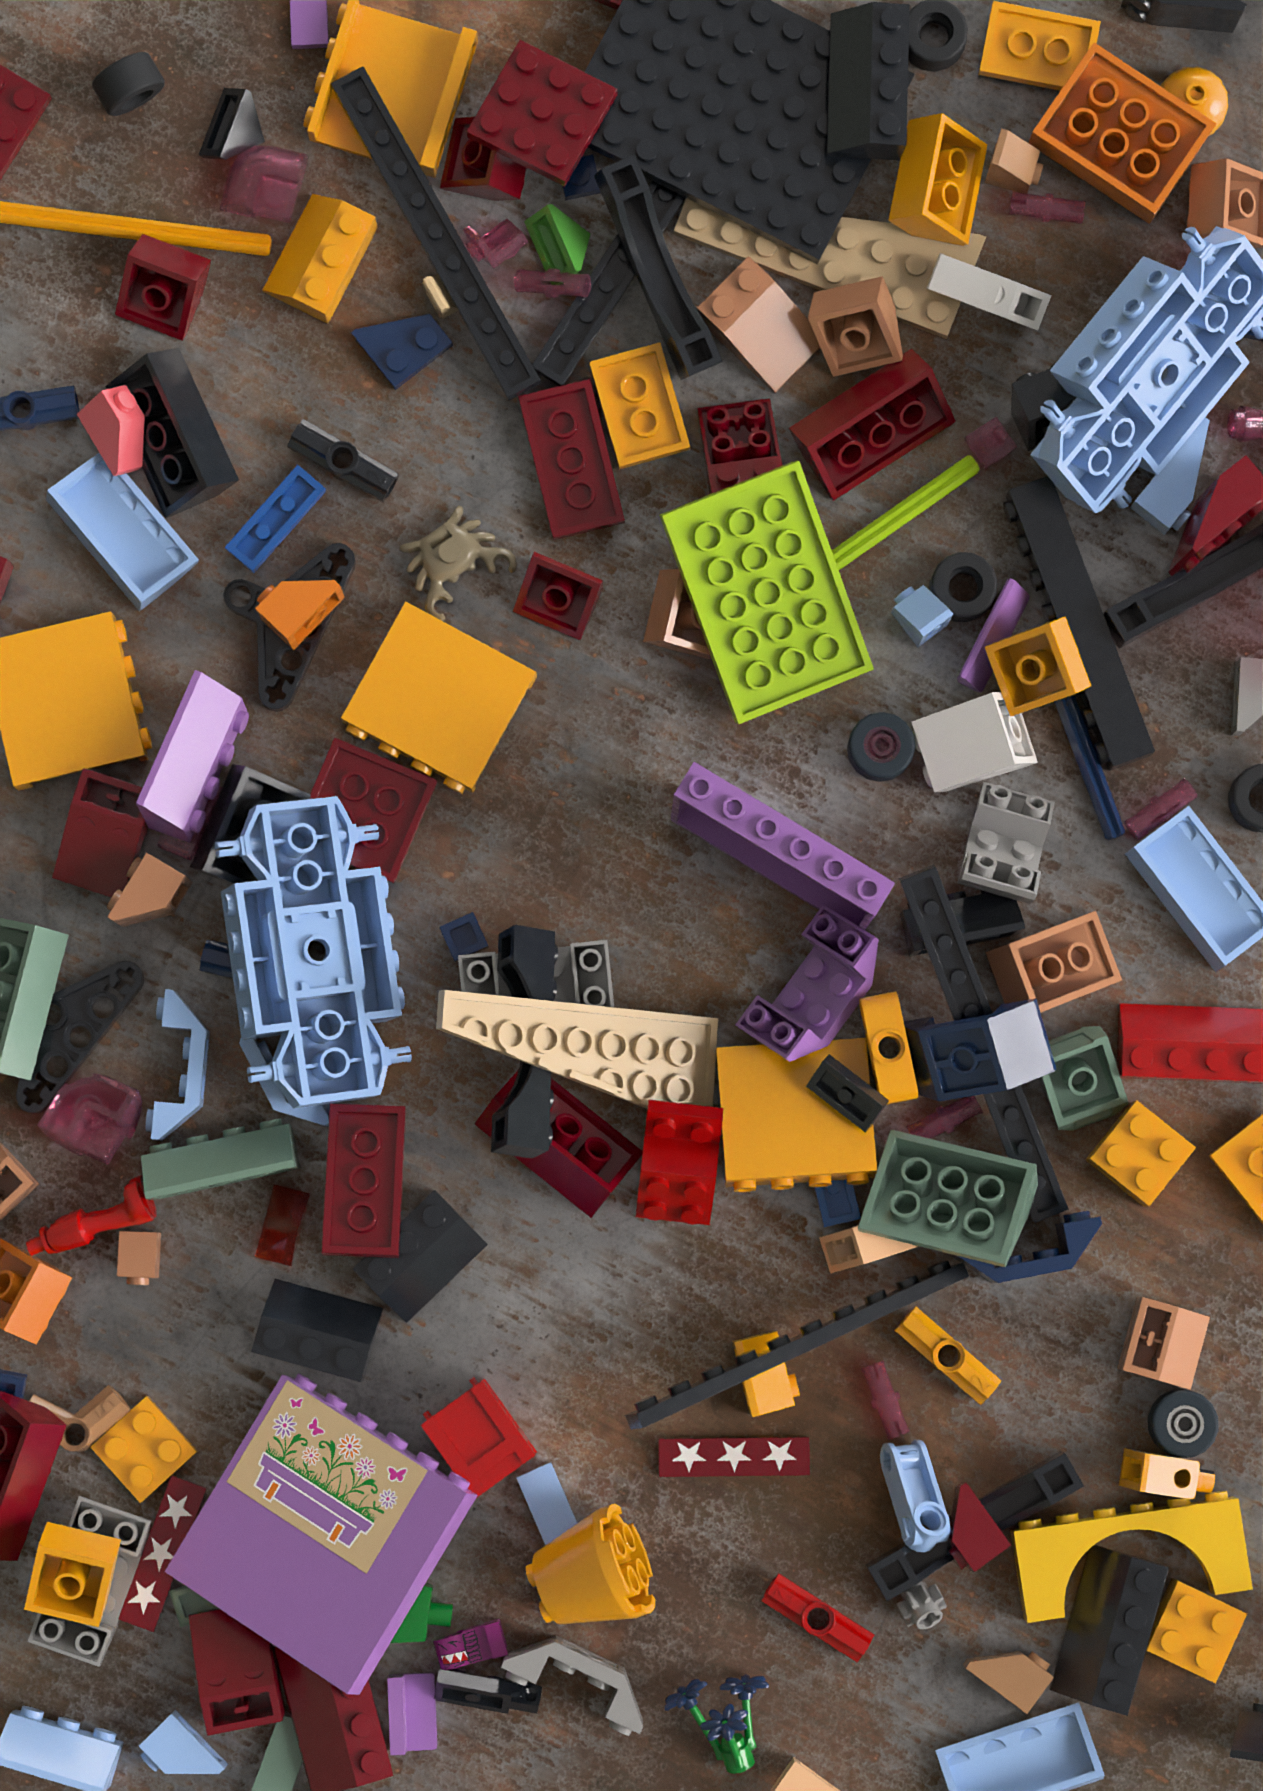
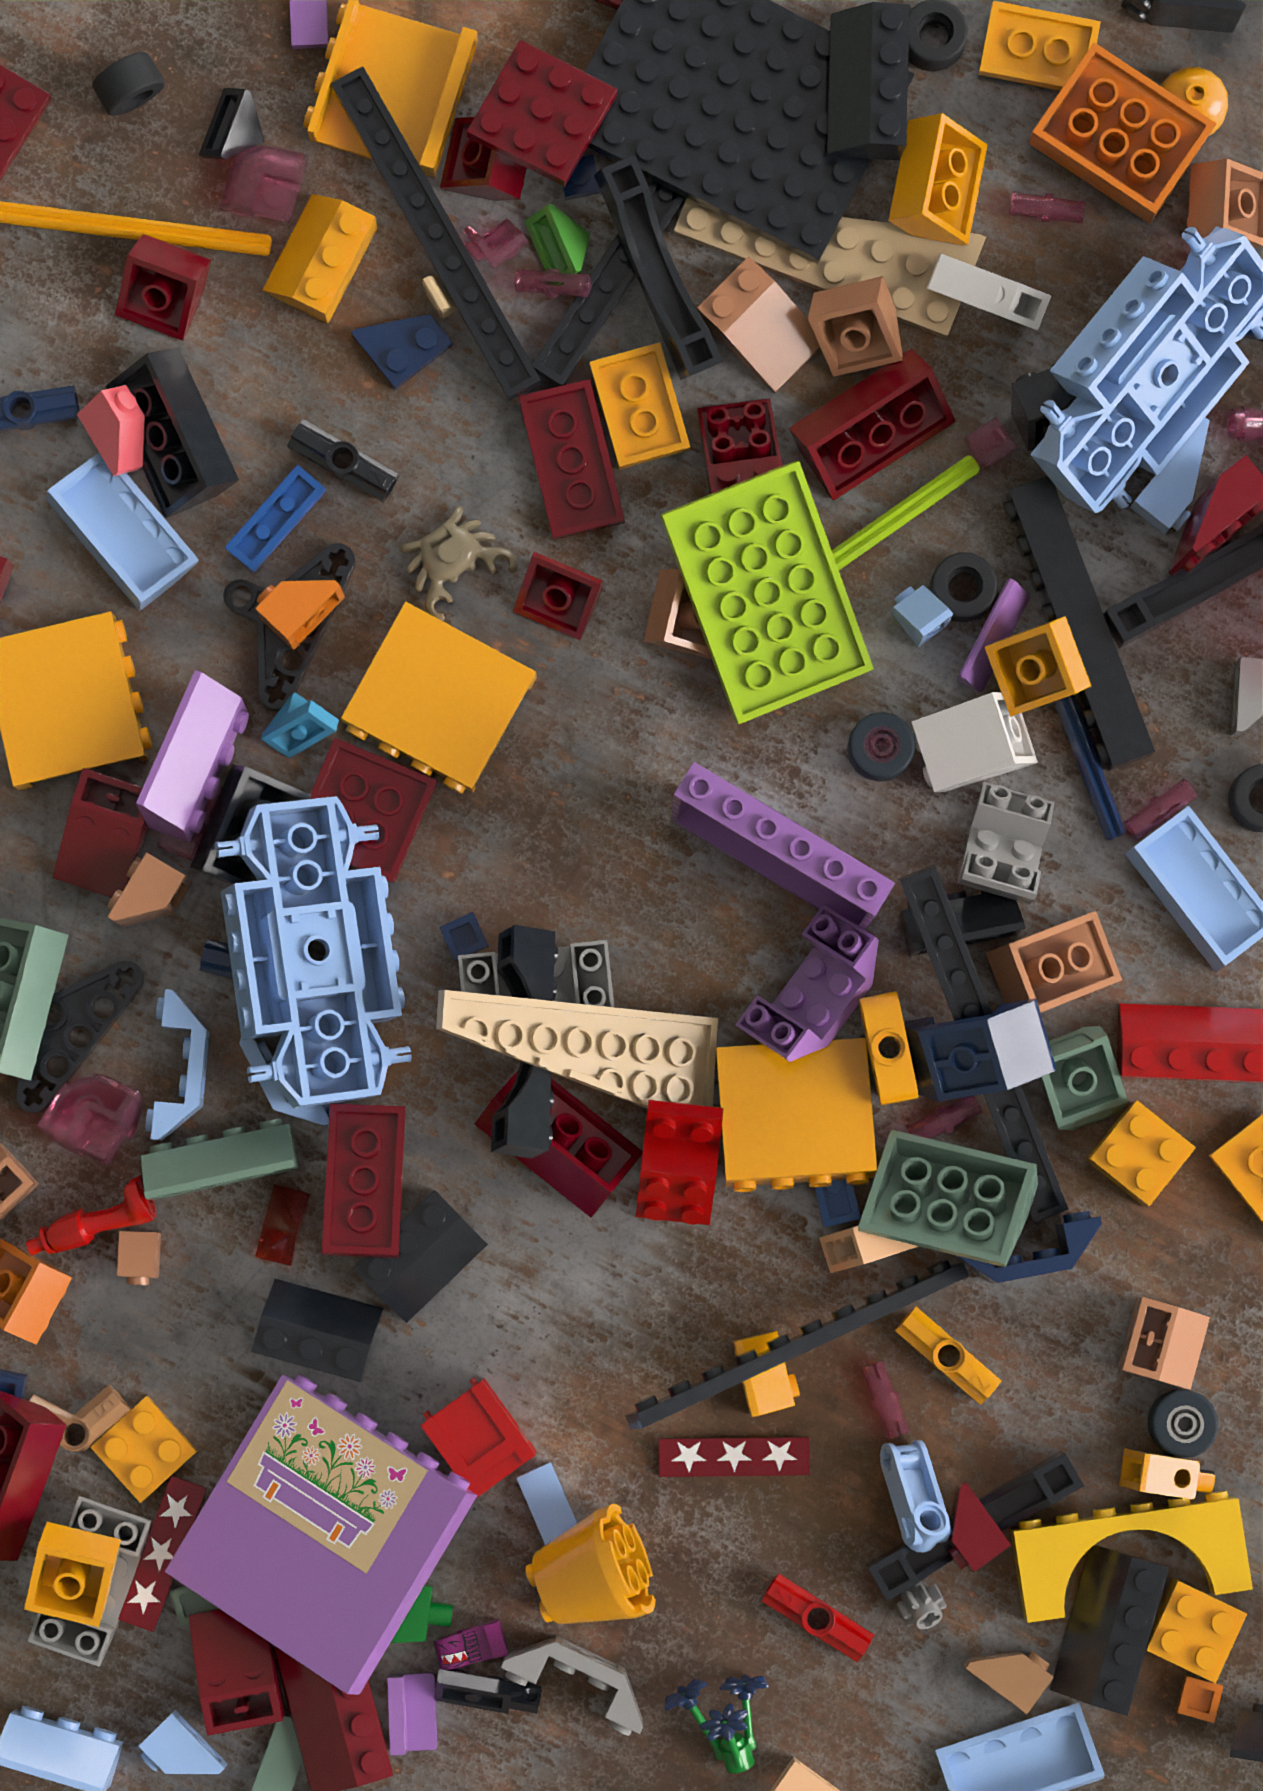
black plate [806,1054,889,1132] -> none
medium nougat slope [985,128,1044,195] -> none
none -> dark azure slope [261,692,339,758]
none -> orange plate [1175,1675,1224,1723]

